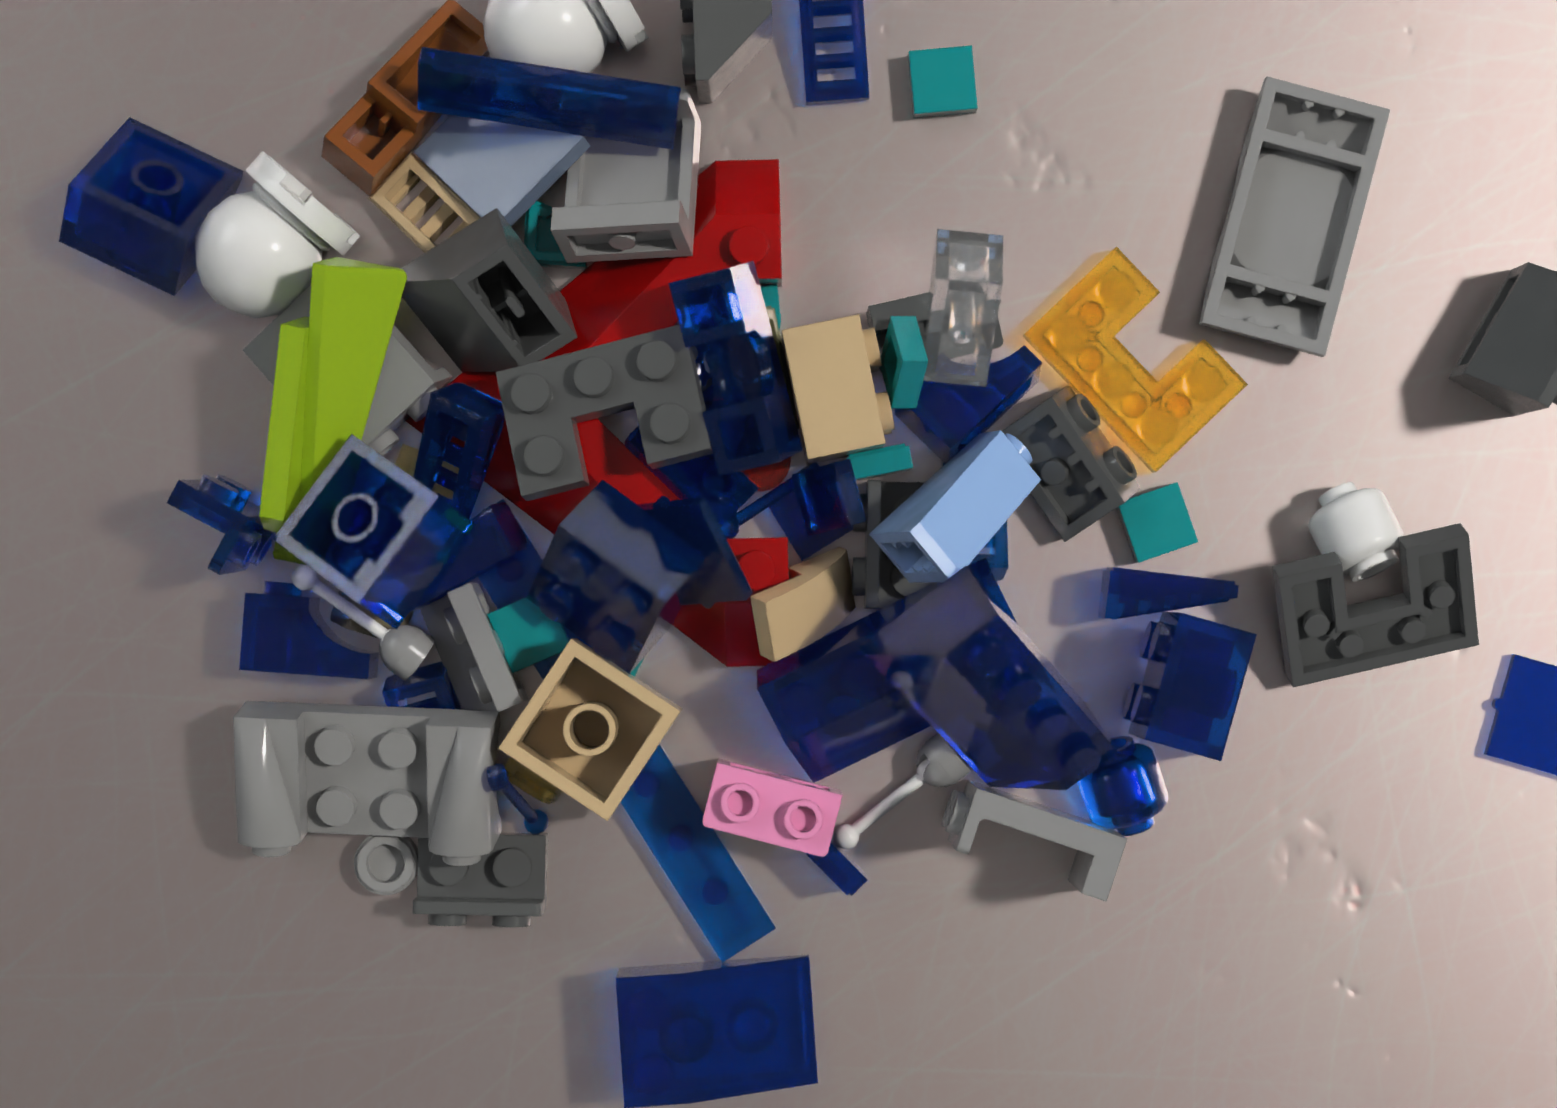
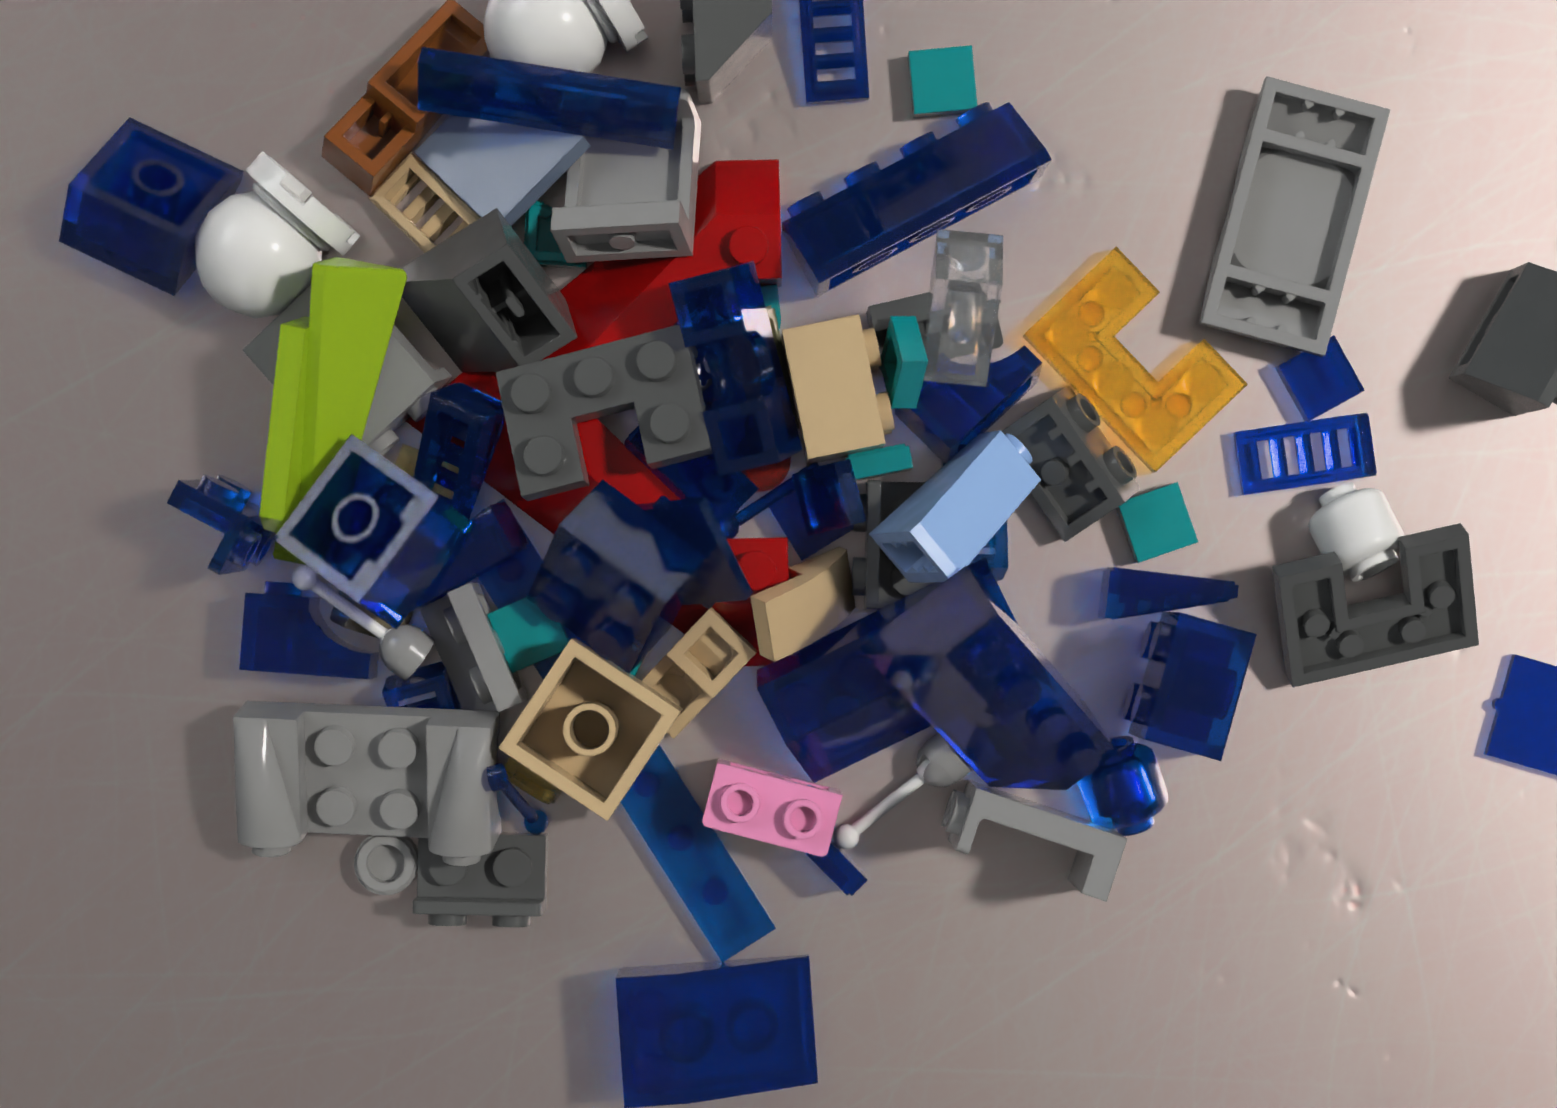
none -> tan slope [641,607,758,739]
none -> clear blue slope [782,102,1052,297]
none -> clear blue slope [1233,413,1377,495]
none -> clear blue tile [1275,335,1365,422]

